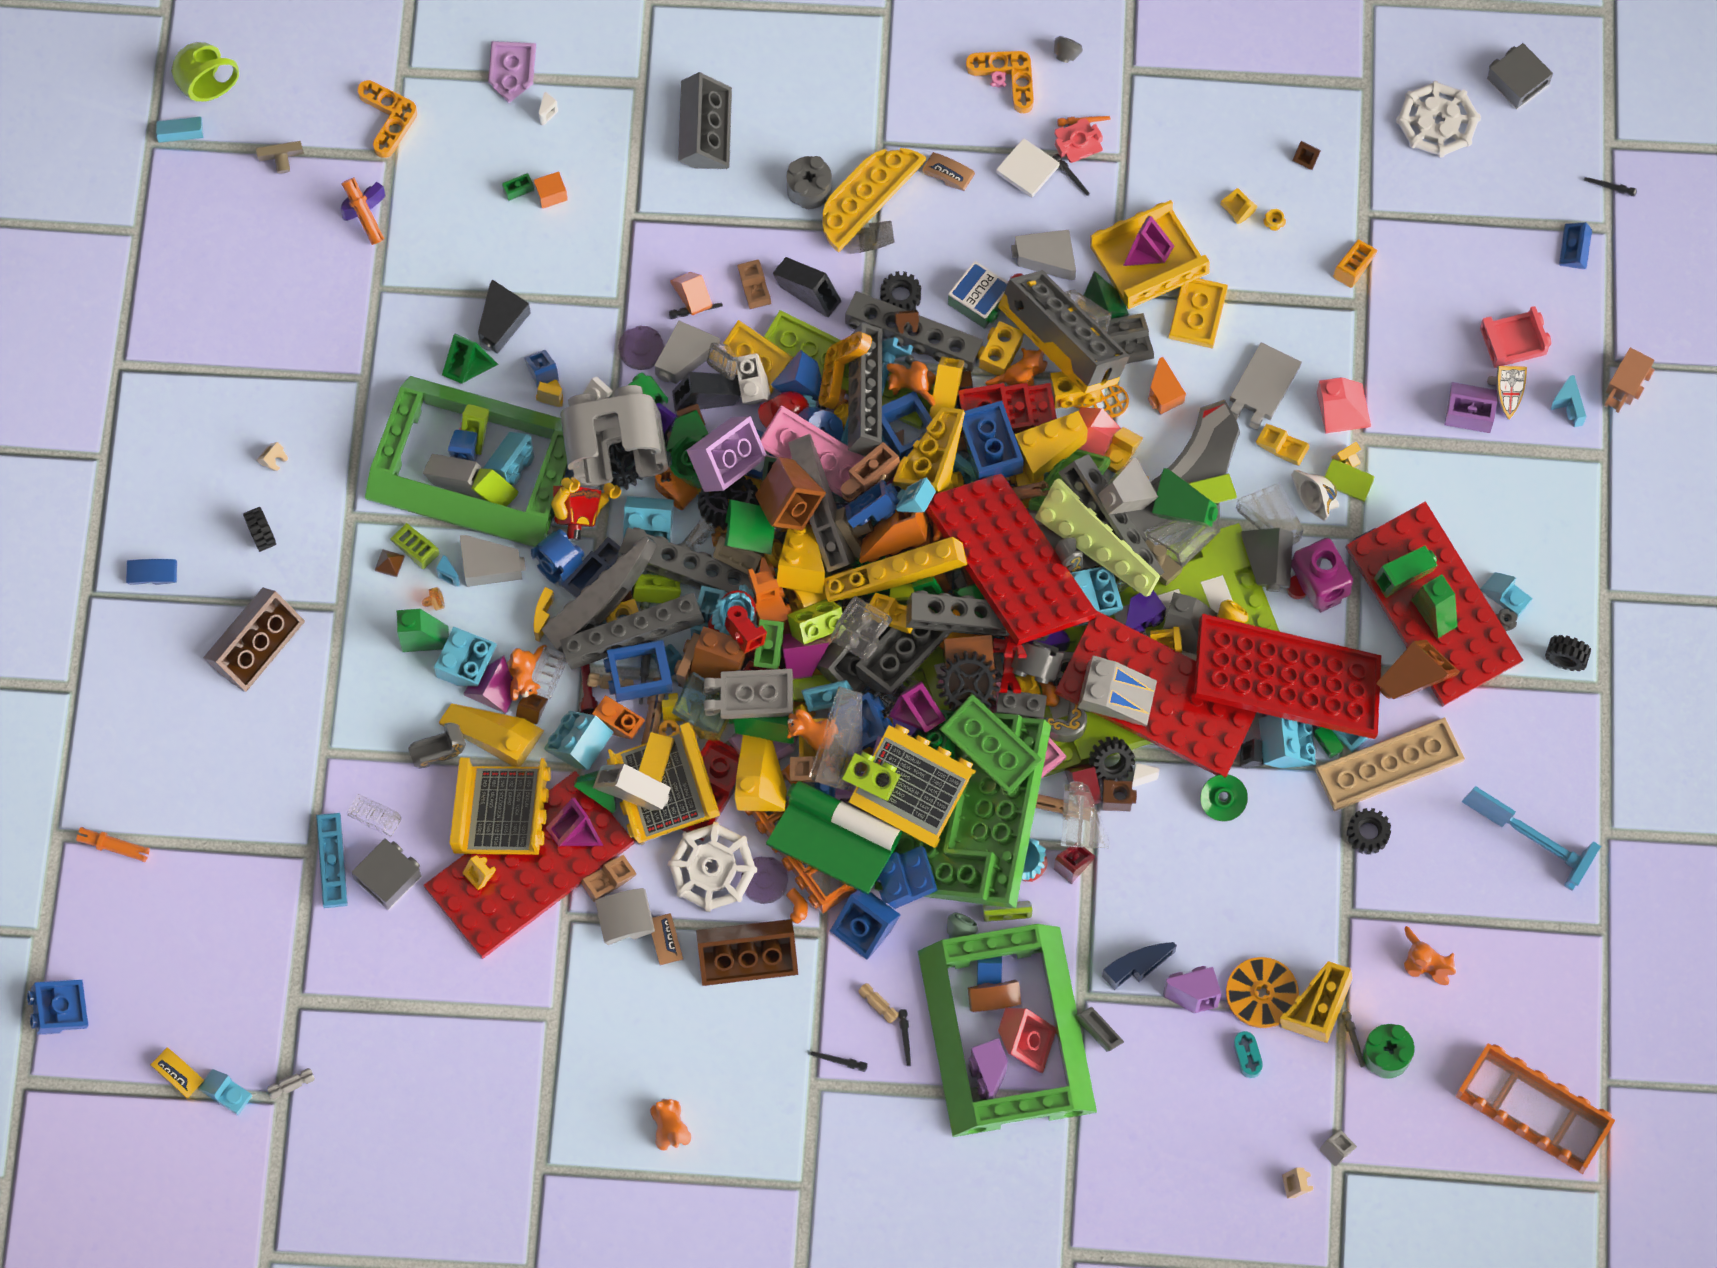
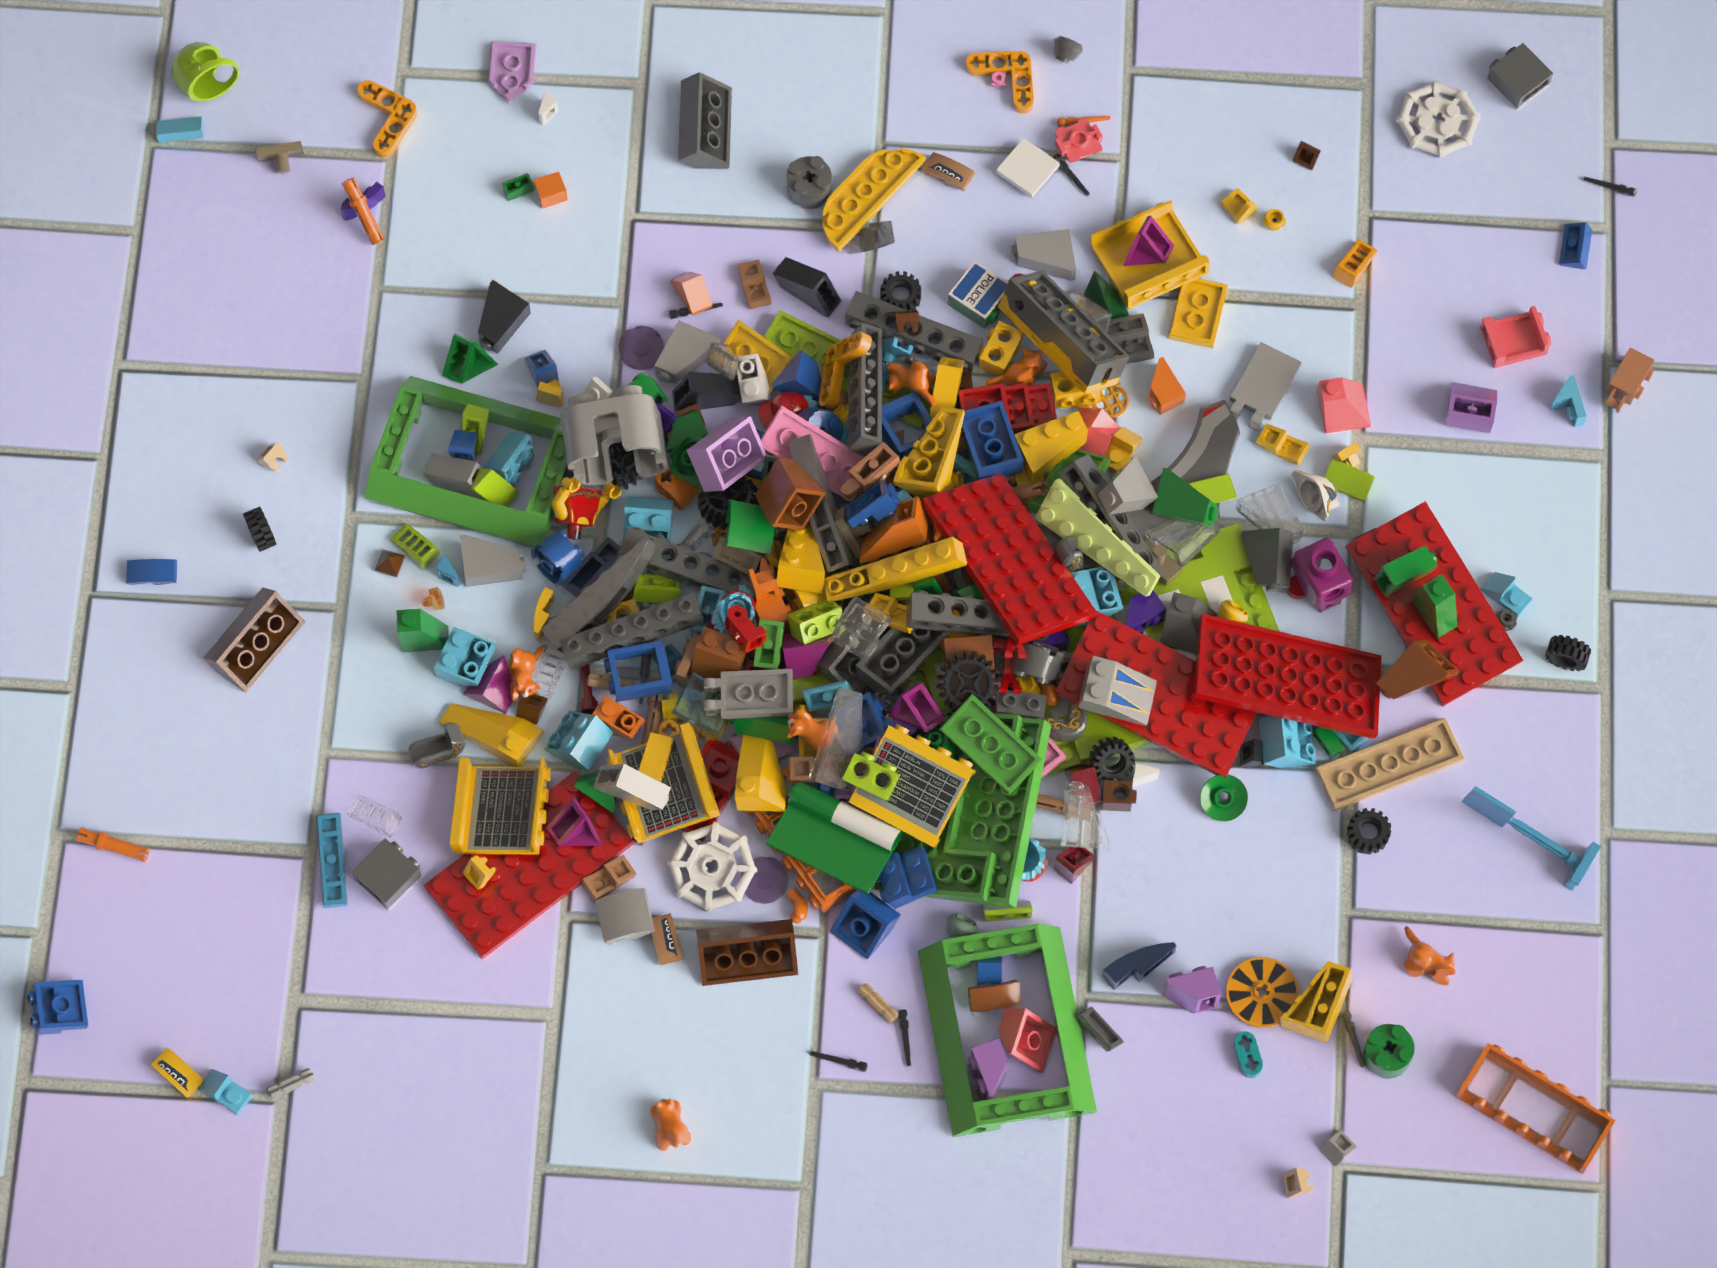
medium azure slope [896,478,936,513] -> none
yellow tile [1150,626,1182,654] -> none
shield [1487,366,1527,420] -> none

